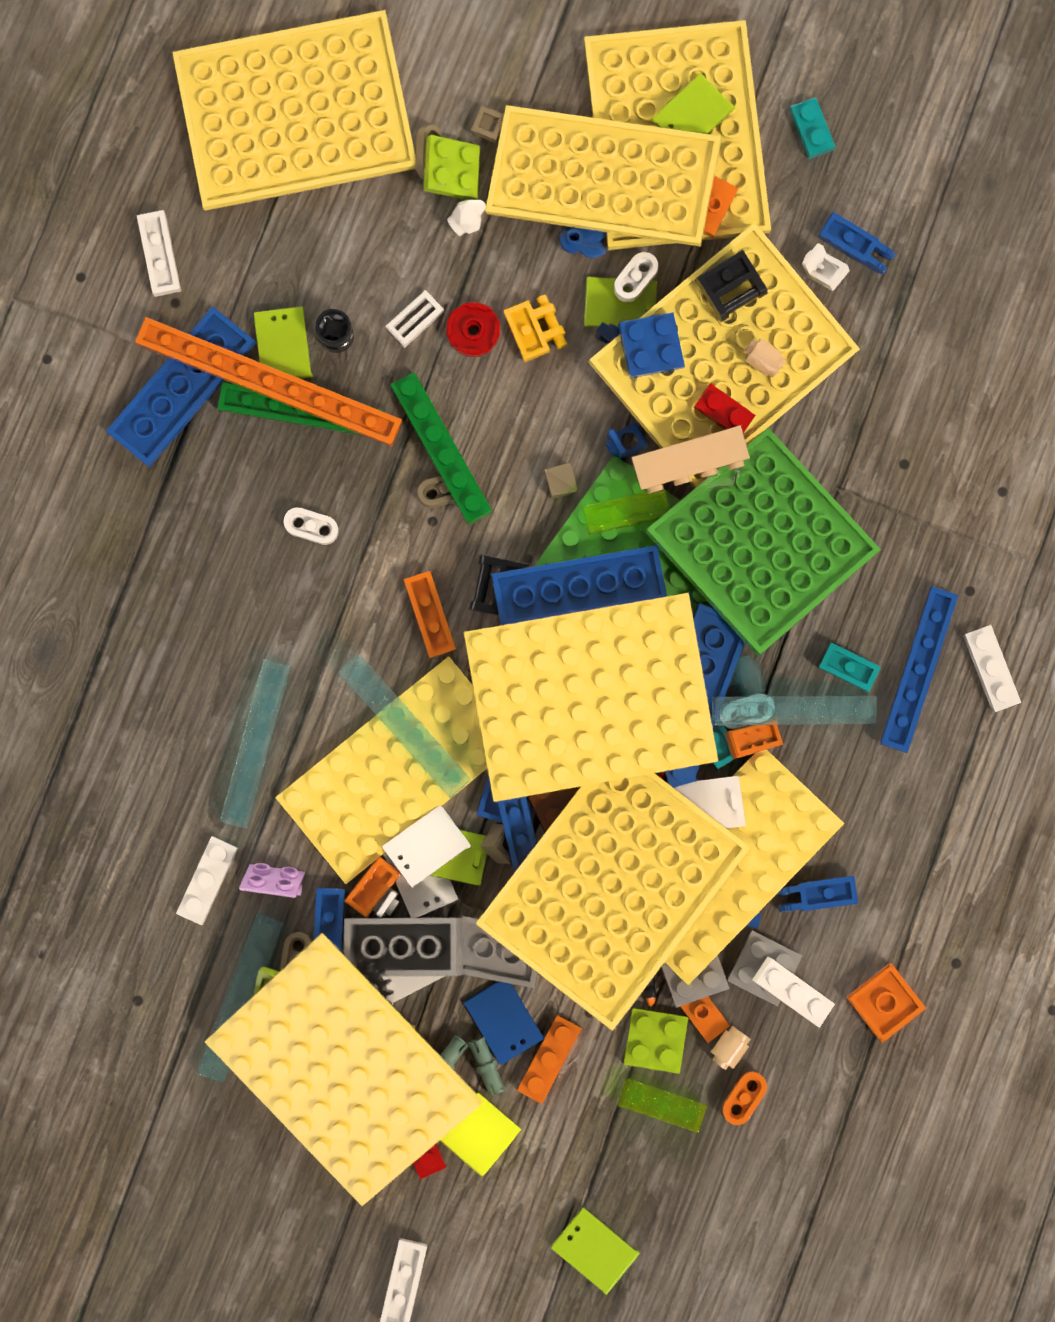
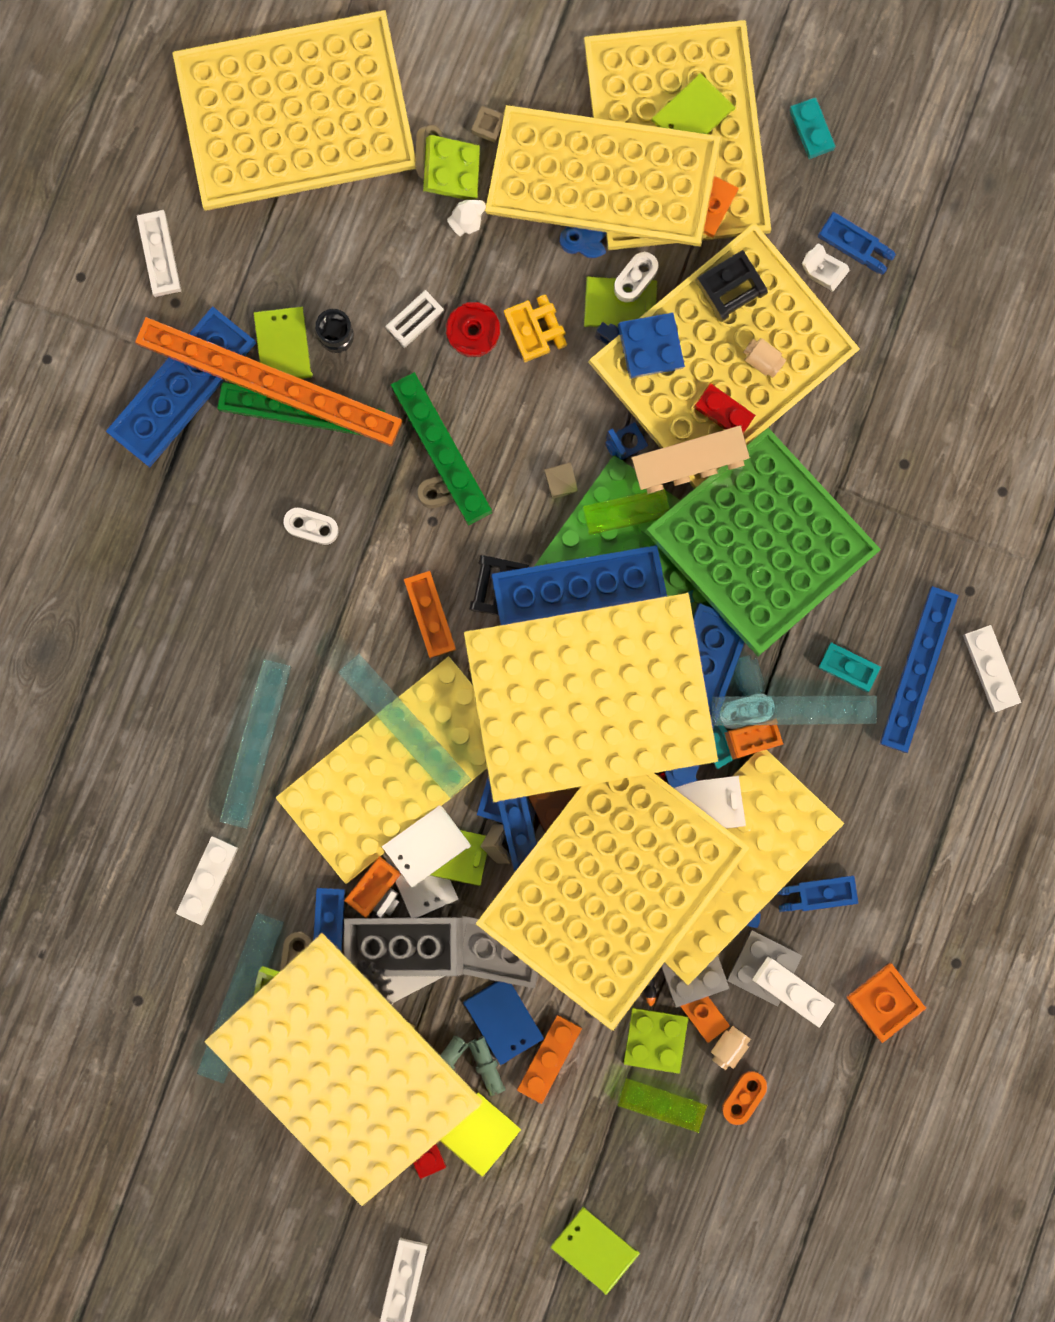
lavender hinge [239,863,305,898] -> none

